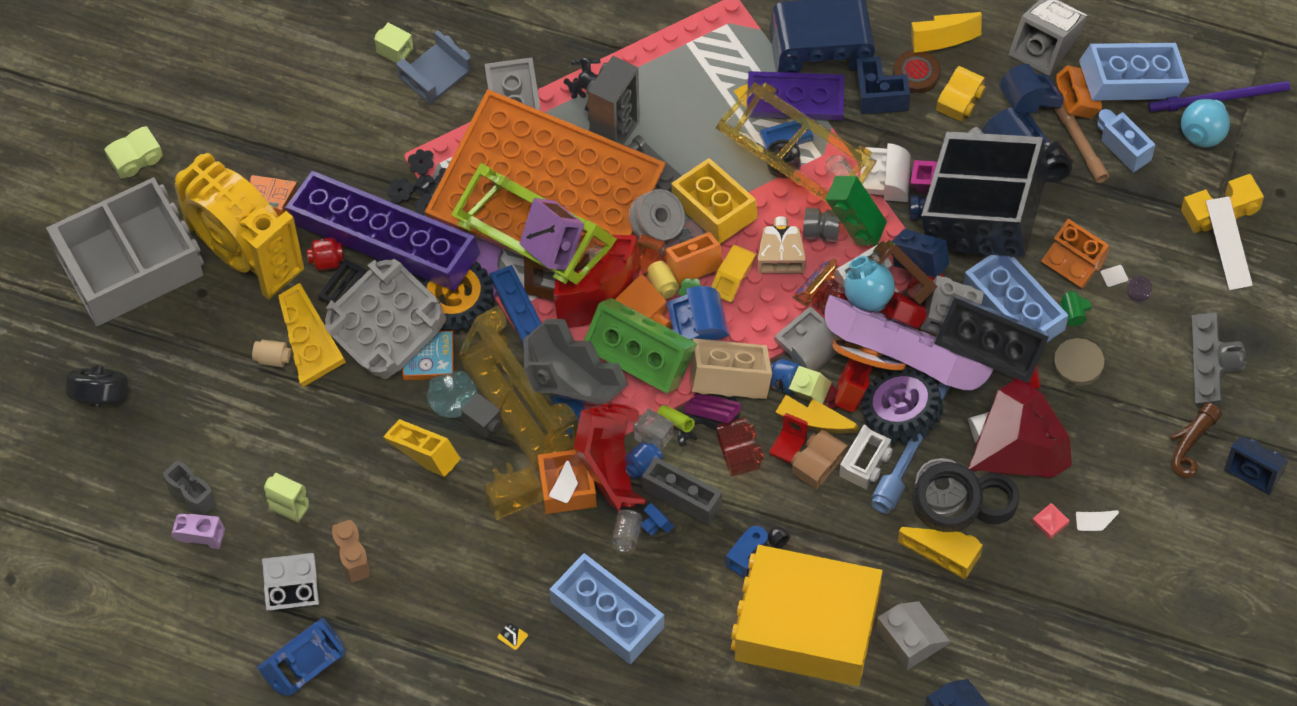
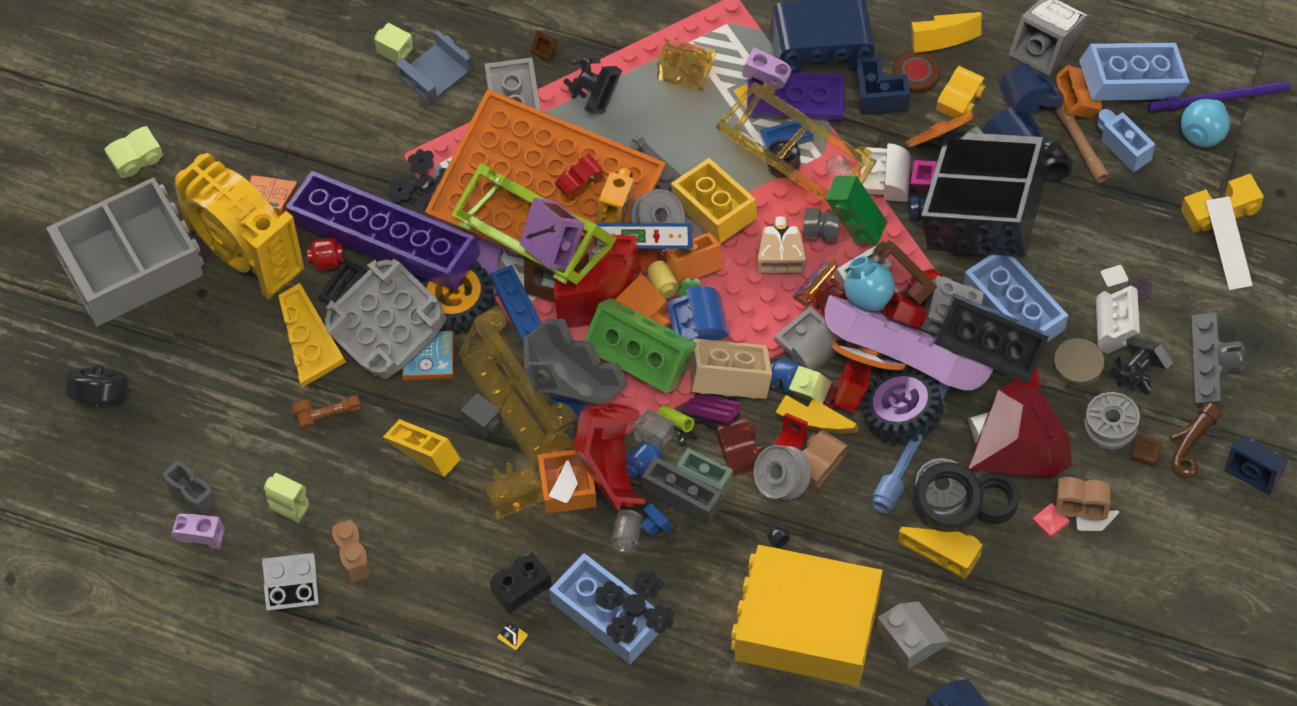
tan brick [252,339,291,367] -> none
blue piece [256,617,346,696] -> none
clear light blue dish [427,371,477,418] -> none
dark grey brick [586,56,640,145] -> none
yellow slope [711,244,757,302] -> none
blue leg [725,526,768,579] -> none
white window [839,425,893,490] -> none
dark blue brick [892,229,949,278] -> none
orange brick [1041,219,1110,290] -> none
green piece [1059,291,1092,326] -> none
none -> dark orange brick [291,396,361,431]
none -> black brick [490,552,552,614]
none -> reddish brown slope [530,30,559,61]
none -> red leg [555,153,604,200]
none -> tile [594,222,693,249]
none -> black plant [596,571,674,644]
none -> light orange torso [597,168,634,222]
none -> clear yellow slope [657,39,717,91]
none -> sand green brick [676,448,733,501]
none -> lavender leg [742,47,792,89]
none -> light grey wheel [753,445,811,500]
none -> orange piece [905,112,974,147]
none -> medium nougat brick [1056,477,1110,520]
none -> light grey wheel [1084,392,1140,450]
none -> white brick [1096,286,1140,354]
none -> black piece [1108,337,1173,395]
none -> reddish brown tile [1131,435,1163,467]

